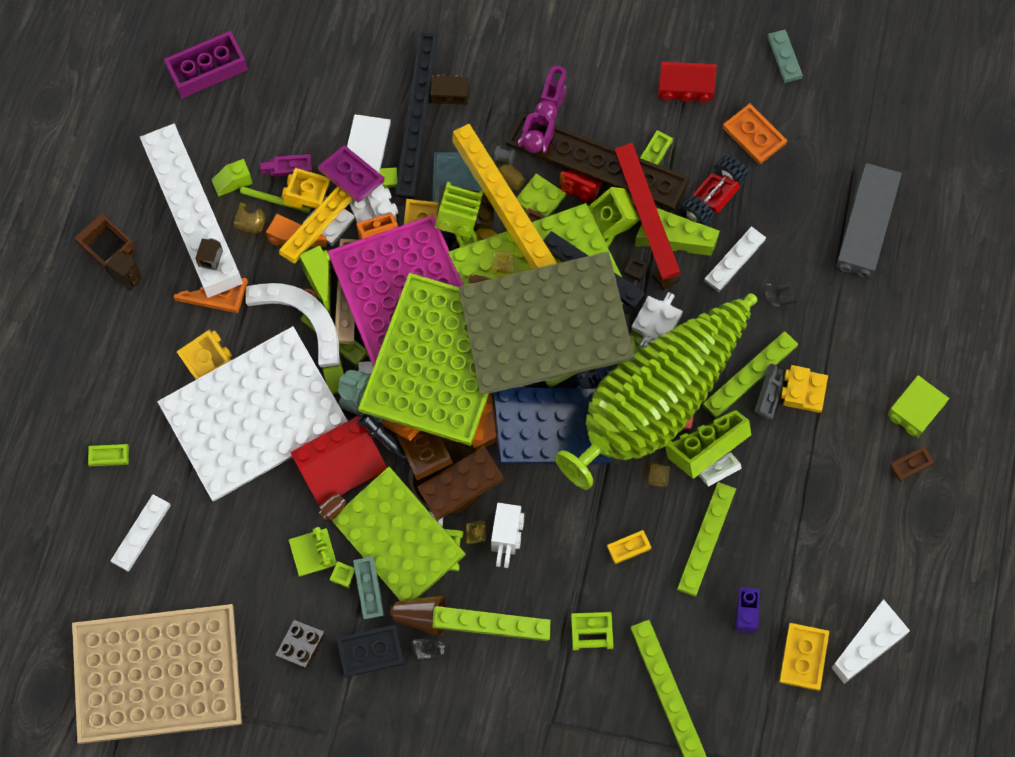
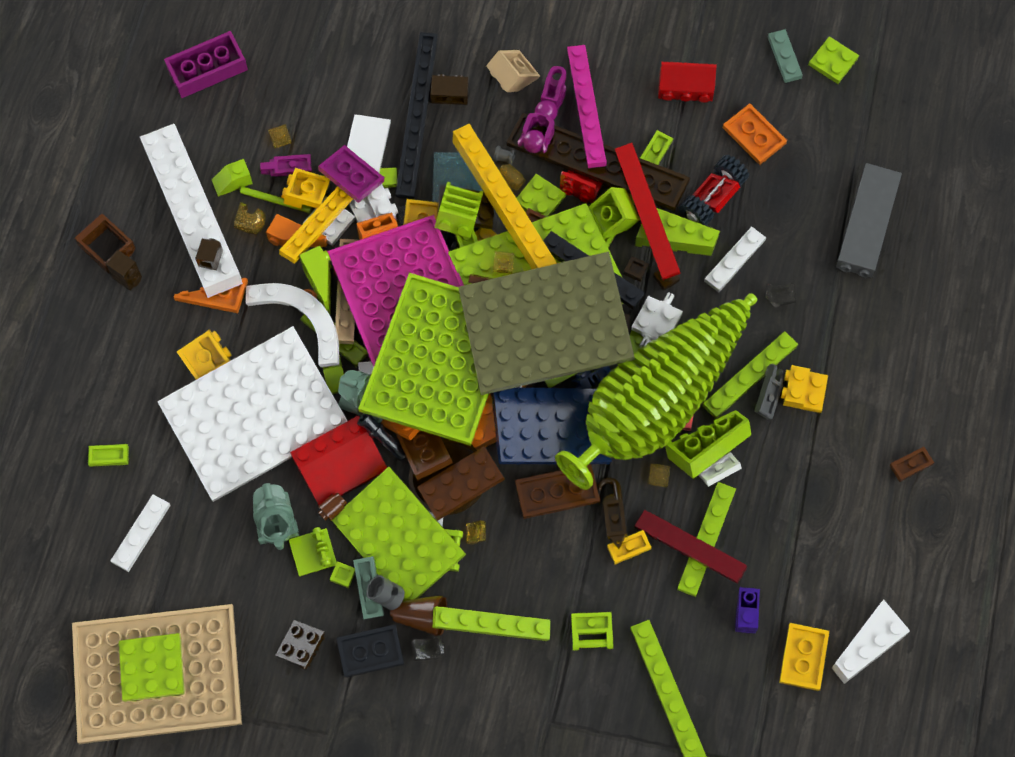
white brick [491,503,524,568] -> none
lime panel [888,375,949,438] -> none
none -> lime plate [119,633,185,702]
none -> sand green helmet [253,483,299,550]
none -> clear yellow plate [268,124,292,149]
none -> dark grey wheel [366,575,405,610]
none -> tan slope [487,50,540,92]
none -> reddish brown plate [515,464,600,519]
none -> dark pink plate [567,45,606,168]
none -> dark brown plate [598,477,627,549]
none -> dark red tile [635,510,747,584]
none -> lime plate [808,36,859,84]

